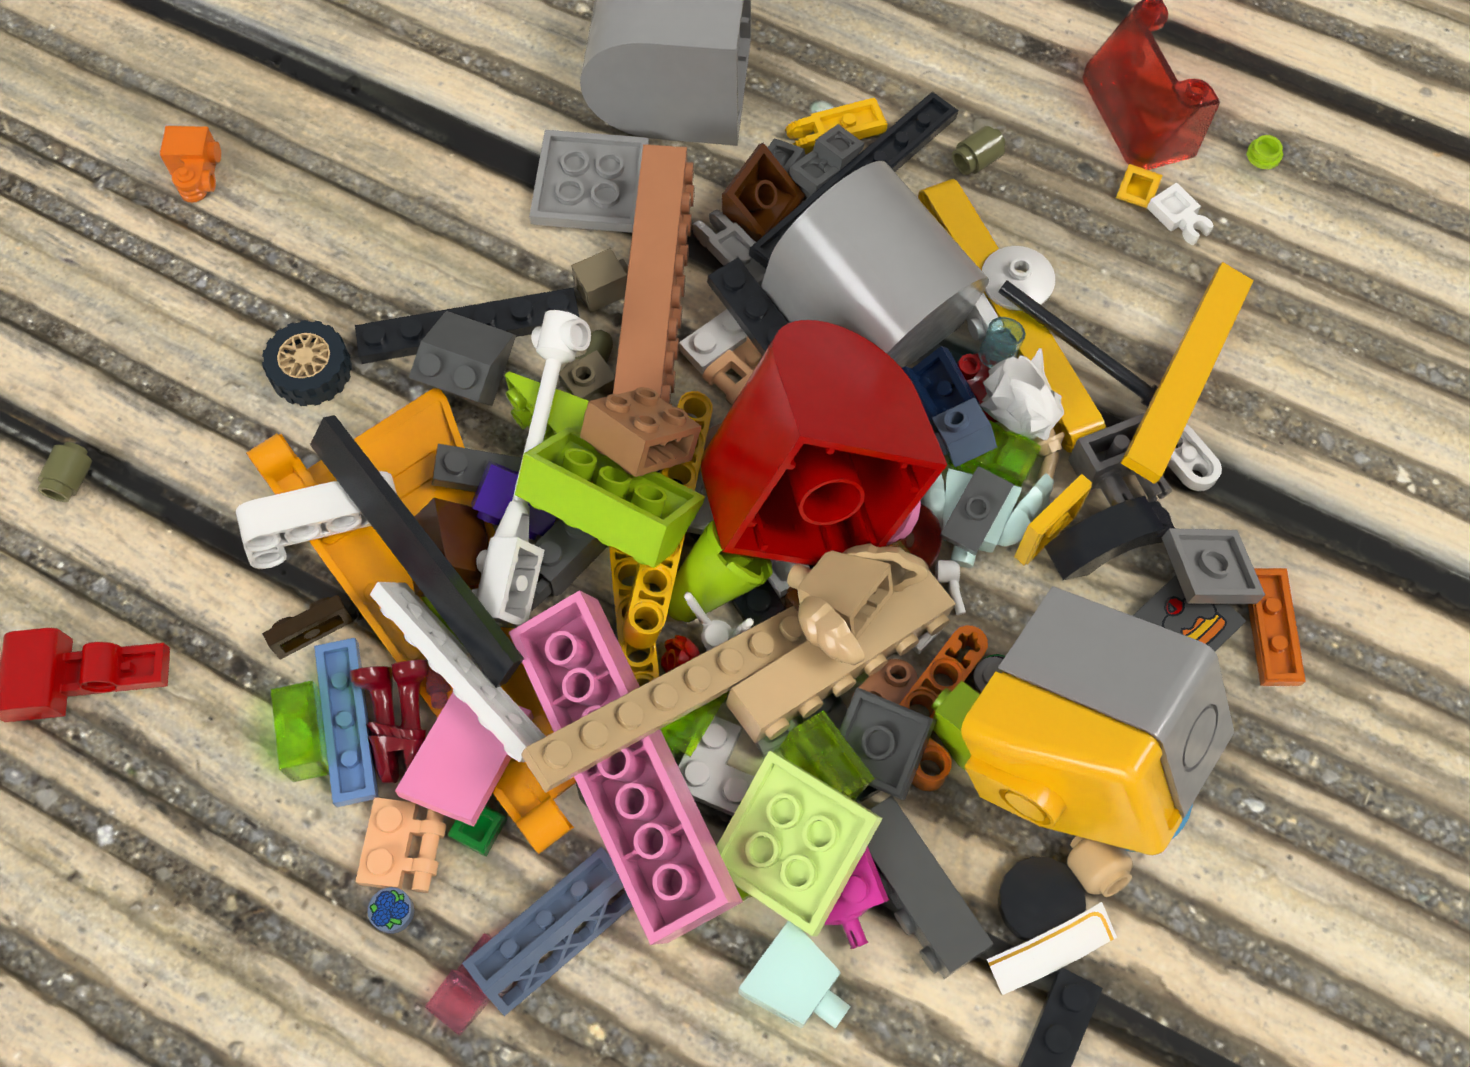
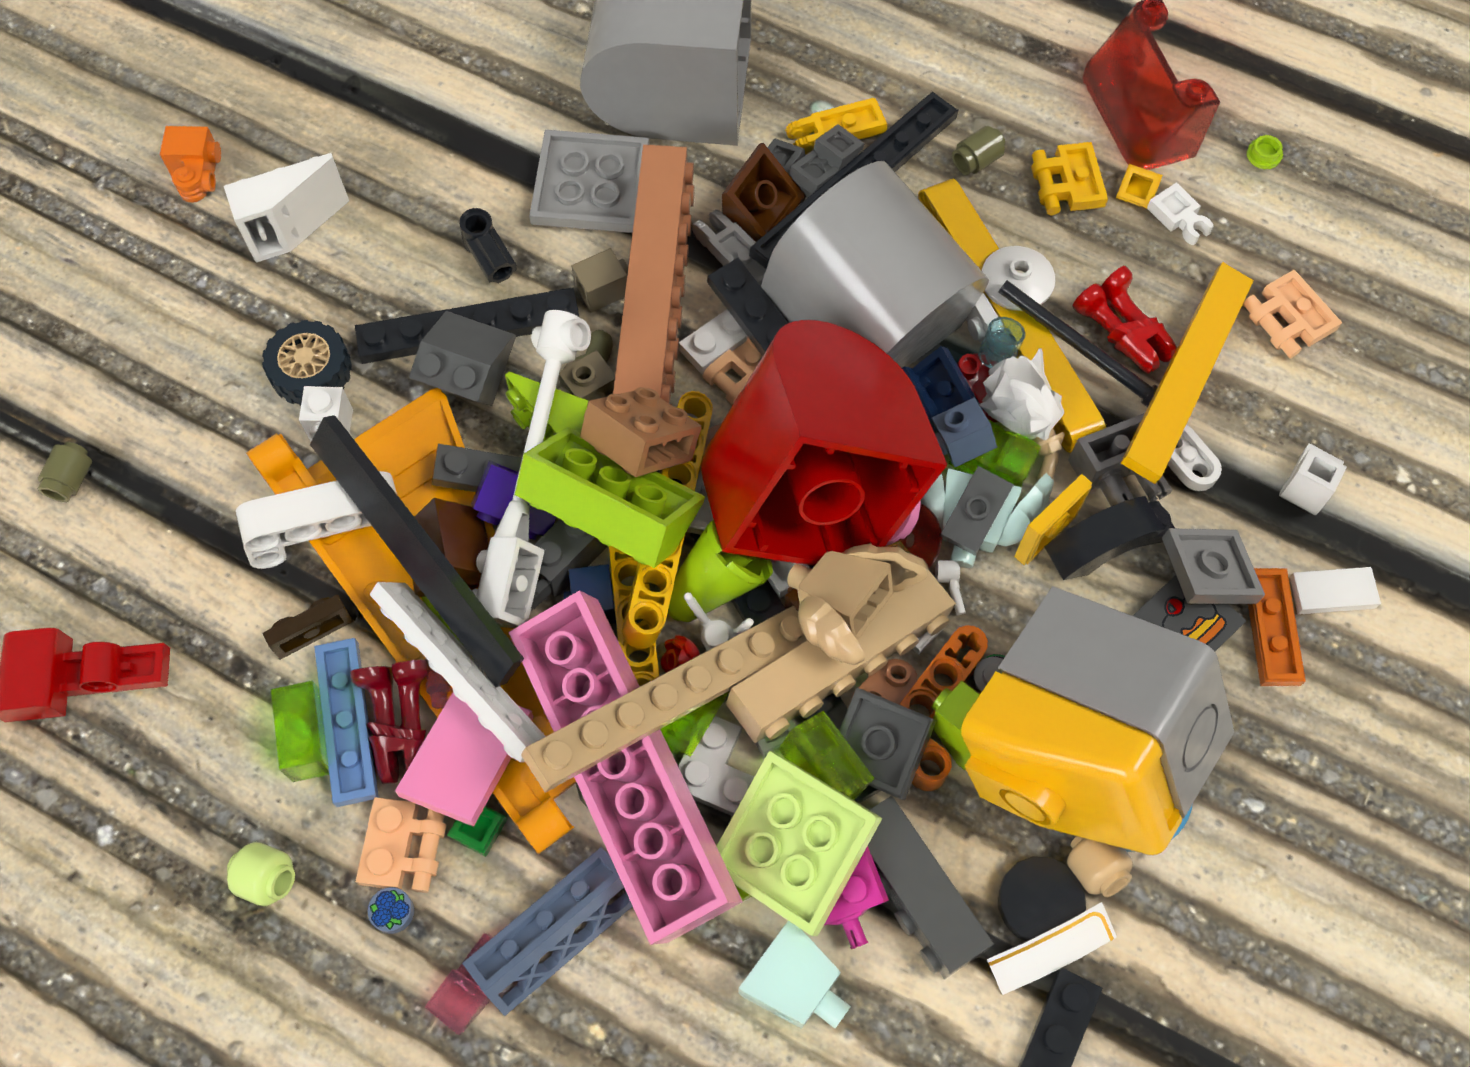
none -> white slope [224,153,349,262]
none -> yellowish green head [227,842,295,906]
none -> white brick [299,386,353,442]
none -> black piece [459,208,517,283]
none -> dark blue brick [564,564,616,624]
none -> yellow plate [1031,142,1108,215]
none -> red piece [1072,266,1177,374]
none -> light nougat plate [1243,270,1342,358]
none -> white brick [1279,443,1347,515]
none -> white tile [1289,567,1381,614]

